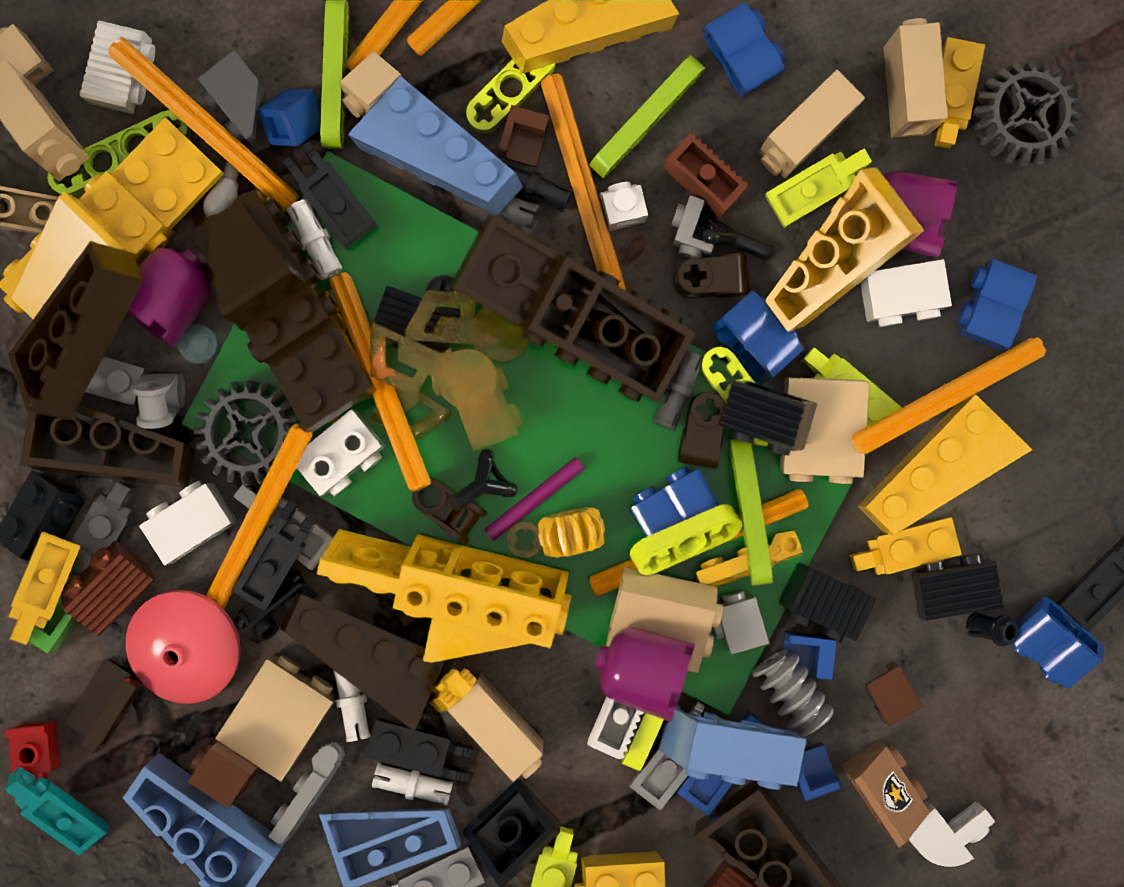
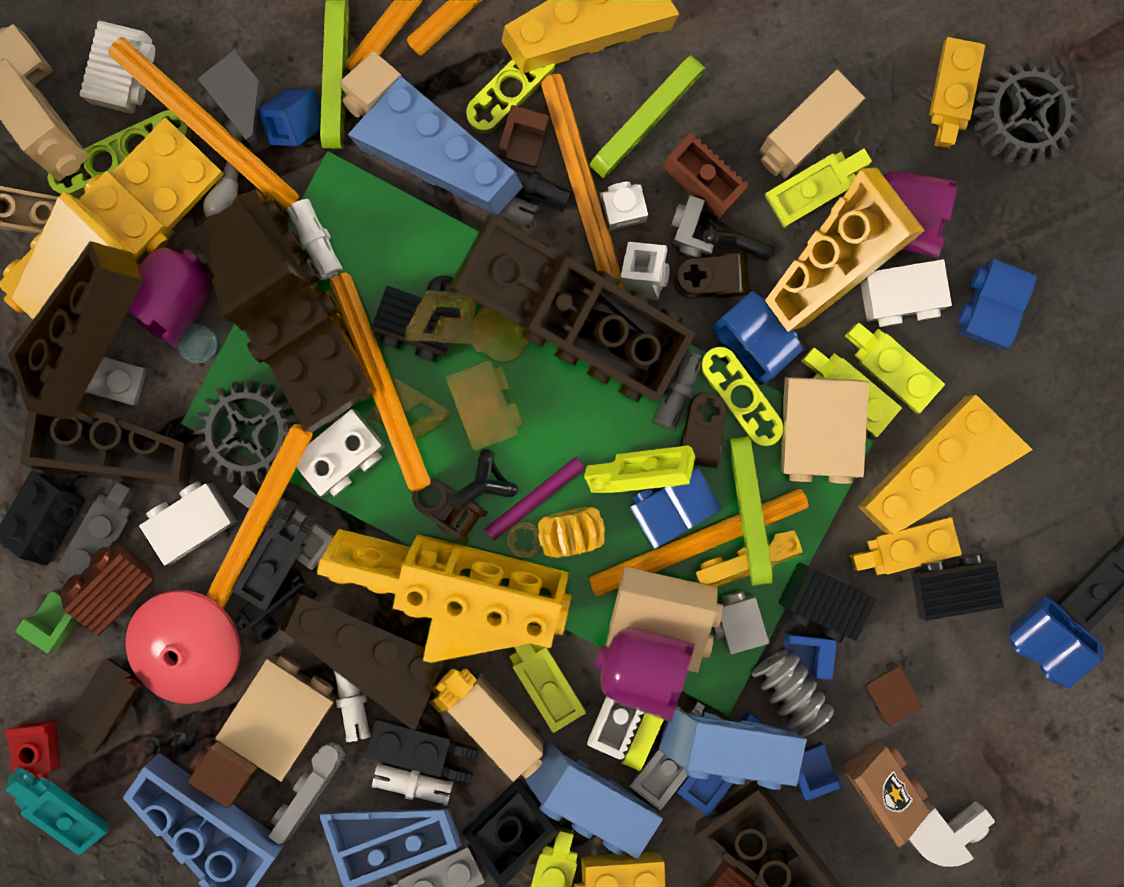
yellow hinge [8,532,80,645] -> none
light grey piece [132,373,186,429] -> none
black hinge [282,141,378,250] -> none
clear yellow piece [370,323,497,409] -> none
neon yellow beam [630,504,743,575] -> none
blue brick [702,2,786,98] -> none
black brick [720,380,818,456] -> none
light orange axle [851,337,1046,454] -> none
tan brick [883,18,948,138] -> none
black pin [966,612,1019,647] -> none
none -> neon yellow hinge [510,643,586,733]
none -> medium blue wedge [523,738,663,859]
none -> neon yellow hinge [584,445,695,493]
none -> white brick [620,242,670,300]
none -> neon yellow hinge [845,323,945,414]

